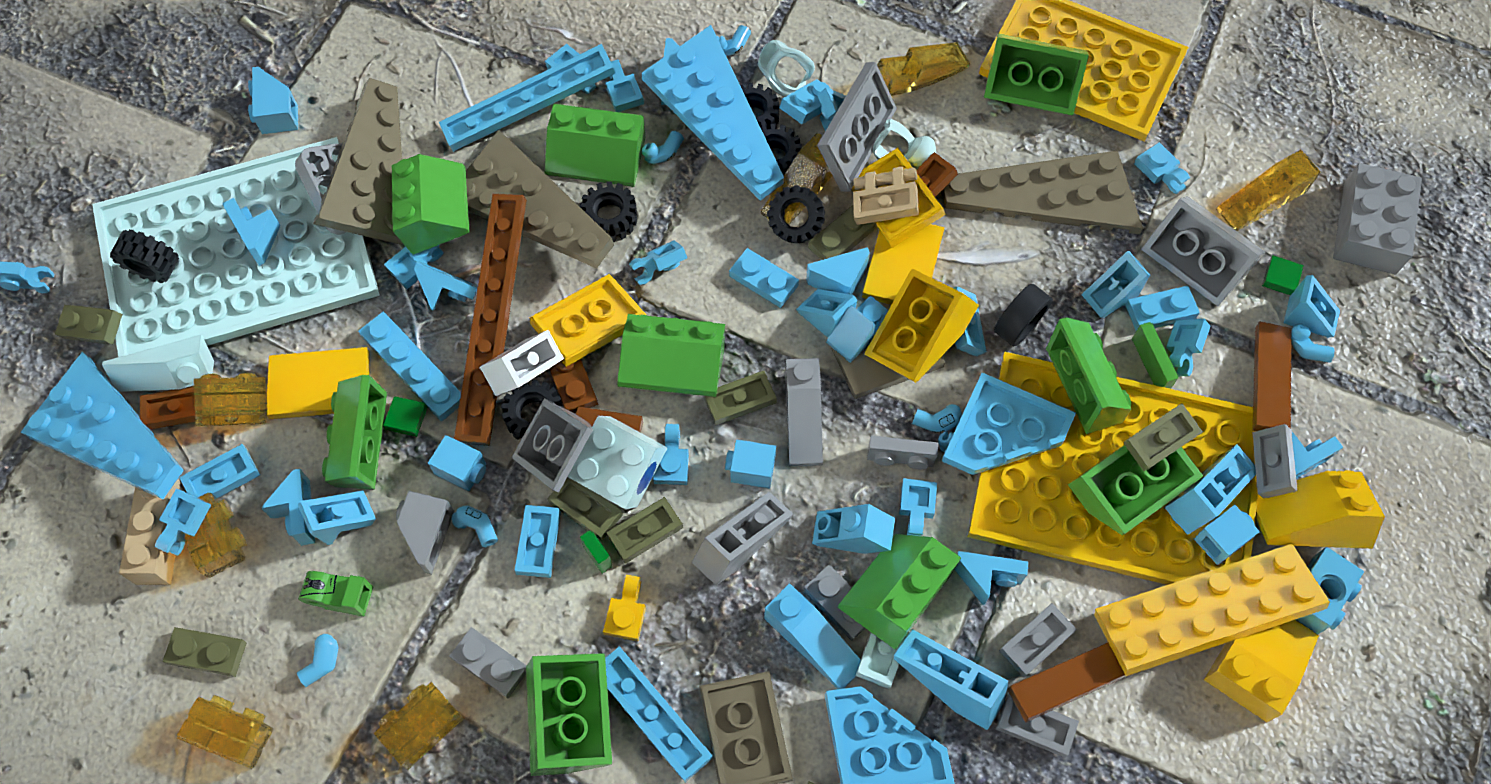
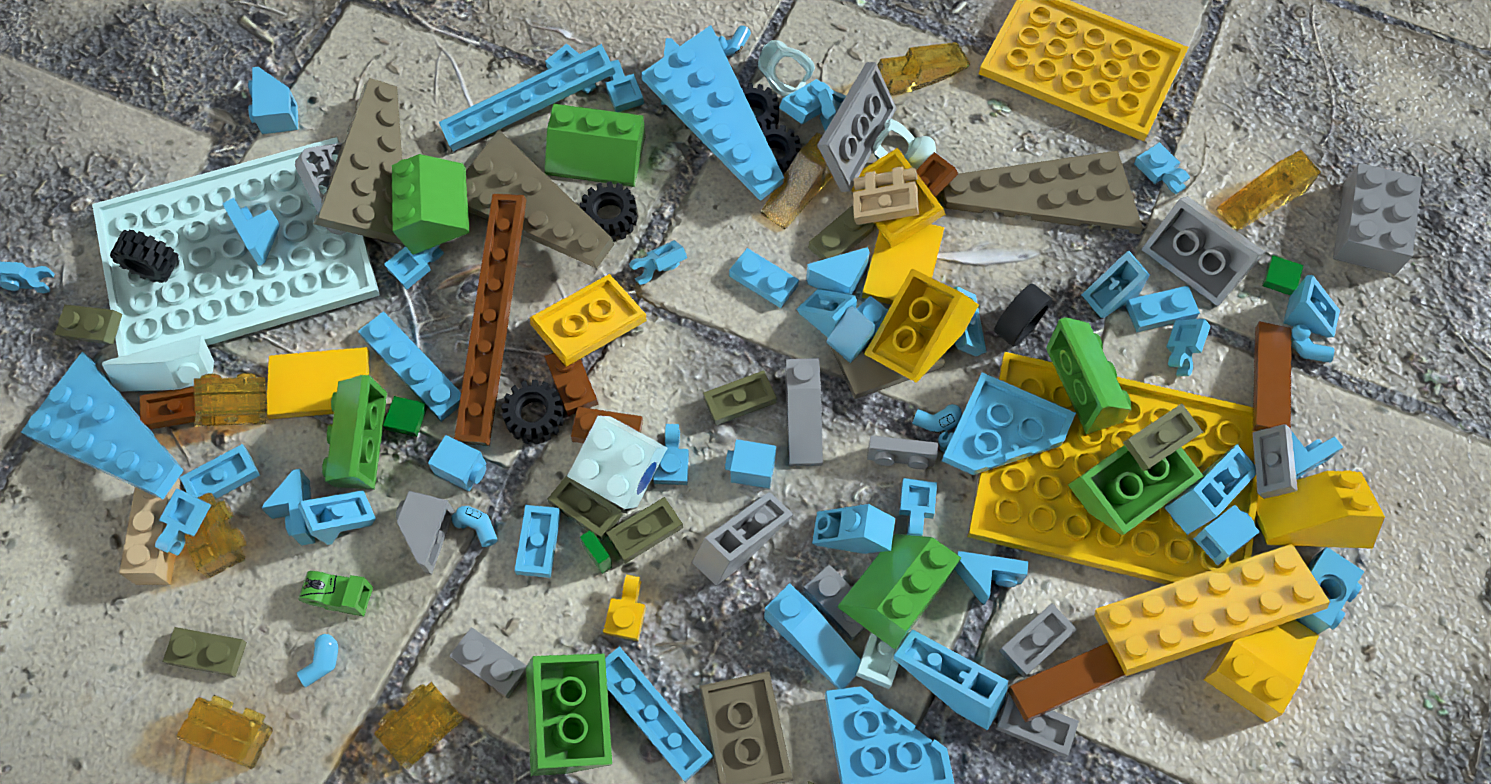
medium azure slope [414,261,478,311] -> none
white brick [480,330,564,396] -> none
light grey slope [512,398,593,493] -> none
bright green slope [617,314,725,397] -> none
medium azure arm [642,131,684,164] -> none
black tyre [767,185,825,244] -> none
bright green slope [984,33,1089,115] -> none
bright green tile [1132,322,1178,389] -> none

